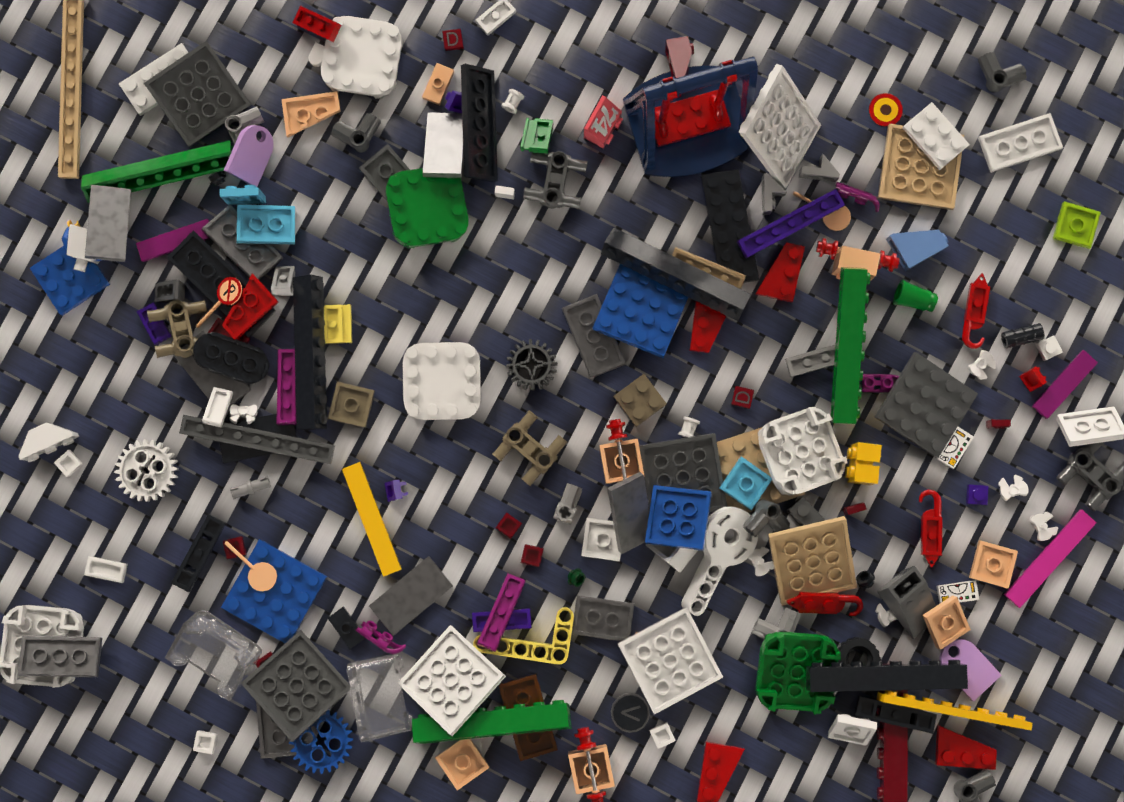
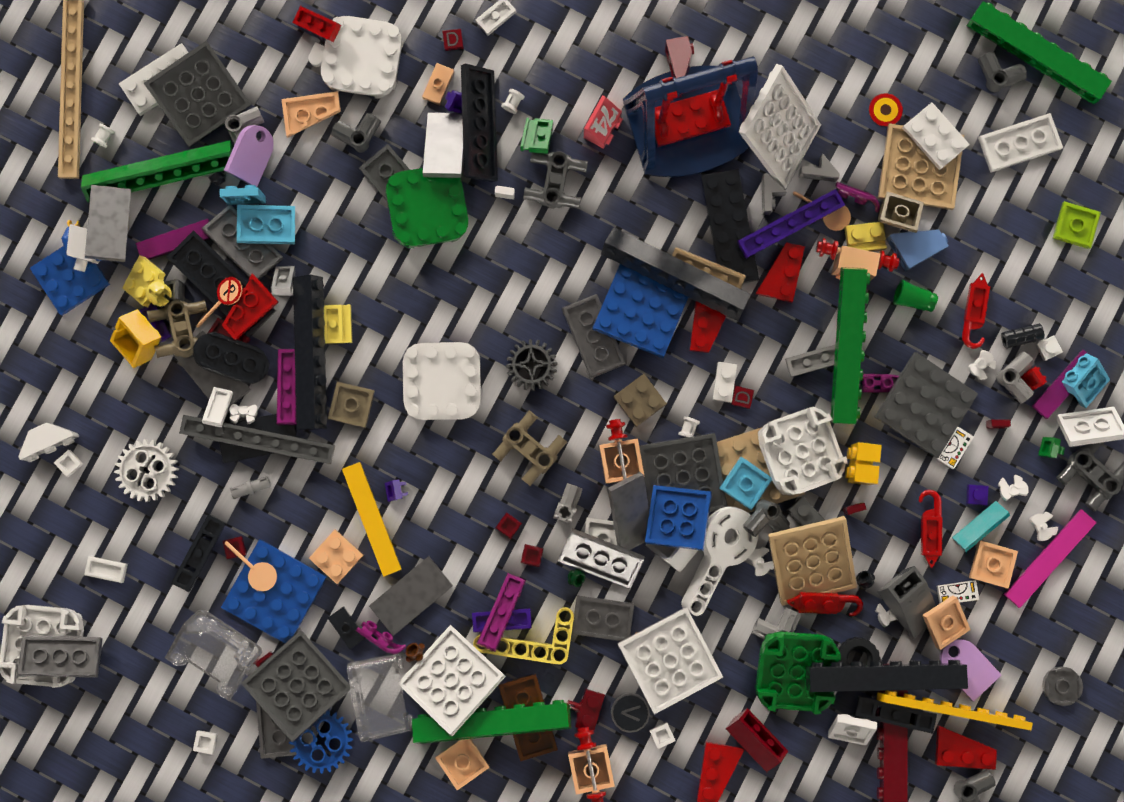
none -> white bush [91,123,115,148]
none -> yellow piece [110,309,161,368]
none -> light yellow plate [122,255,172,307]
none -> light nougat plate [309,529,364,584]
none -> reddish brown plate [405,643,425,663]
none -> tile [558,528,645,589]
none -> dark red plate [567,689,605,730]
none -> white plate [712,362,737,403]
none -> dark red brick [726,708,788,772]
none -> light yellow plate [844,222,887,251]
none -> dark tan slope [878,192,924,233]
none -> teal tile [952,501,1010,552]
none -> green brick [966,1,1112,105]
none -> light grey piece [996,351,1035,404]
none -> green tile [1038,437,1065,458]
none -> flat silver tile [1042,666,1083,706]
none -> medium azure plate [1062,353,1110,408]

